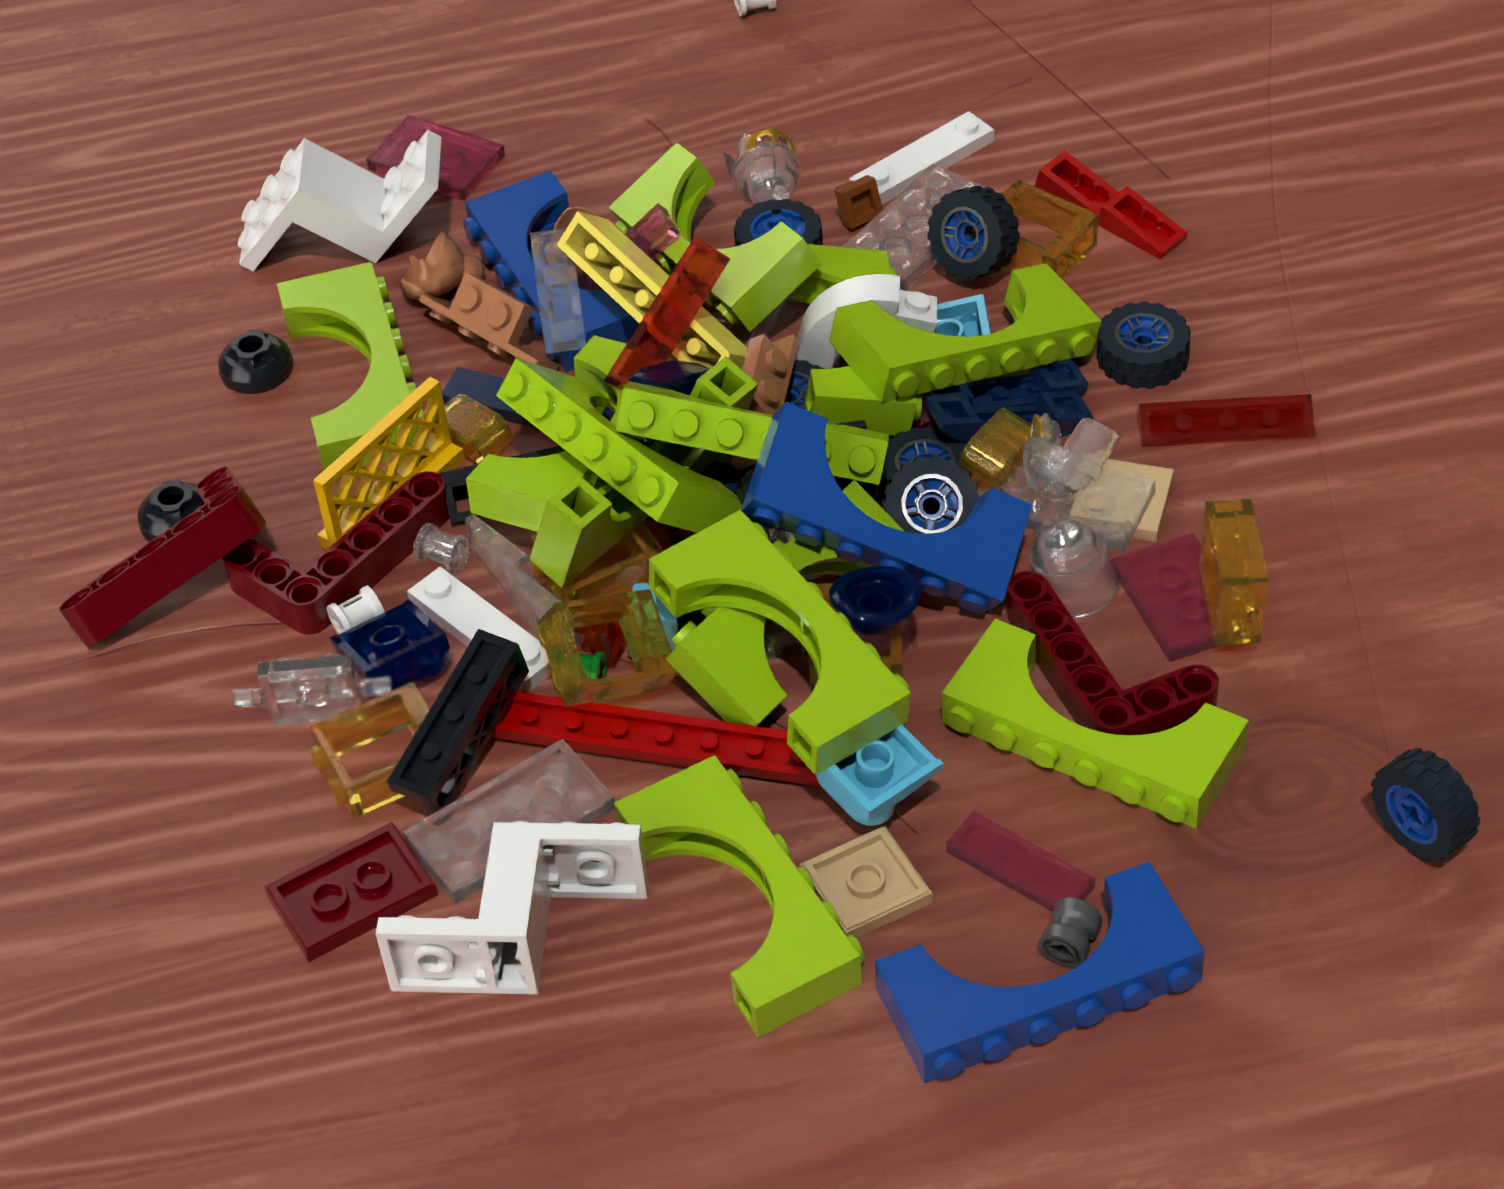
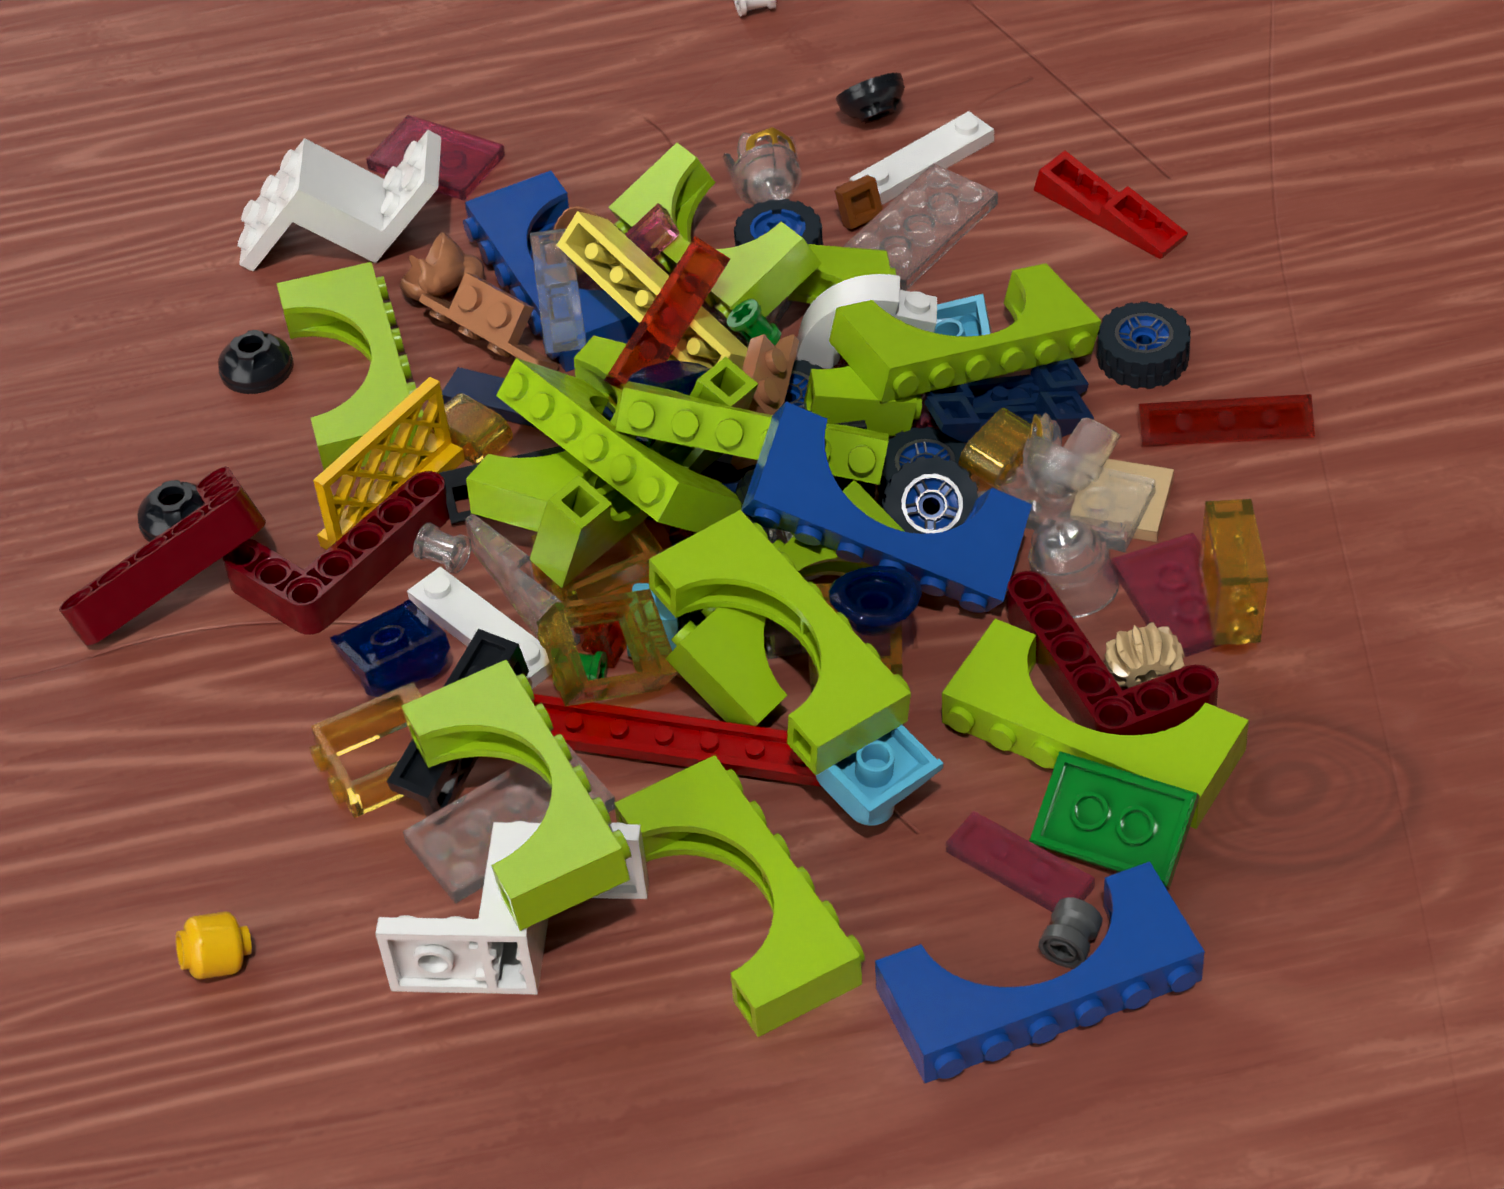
clear plate [232,653,392,725] -> none
dark red tile [264,822,438,962] -> none
white bush [326,585,386,641] -> none
tan tile [800,825,933,939] -> none
black wheel [927,186,1020,279] -> none
clear yellow window [972,179,1098,279] -> none
black wheel [1371,748,1480,862] -> none
none -> yellow head [175,911,252,980]
none -> lime arch [401,660,632,931]
none -> green bush [727,299,782,347]
none -> black piece [836,73,905,123]
none -> green tile [1029,751,1200,889]
none -> tan gear [1104,622,1185,690]

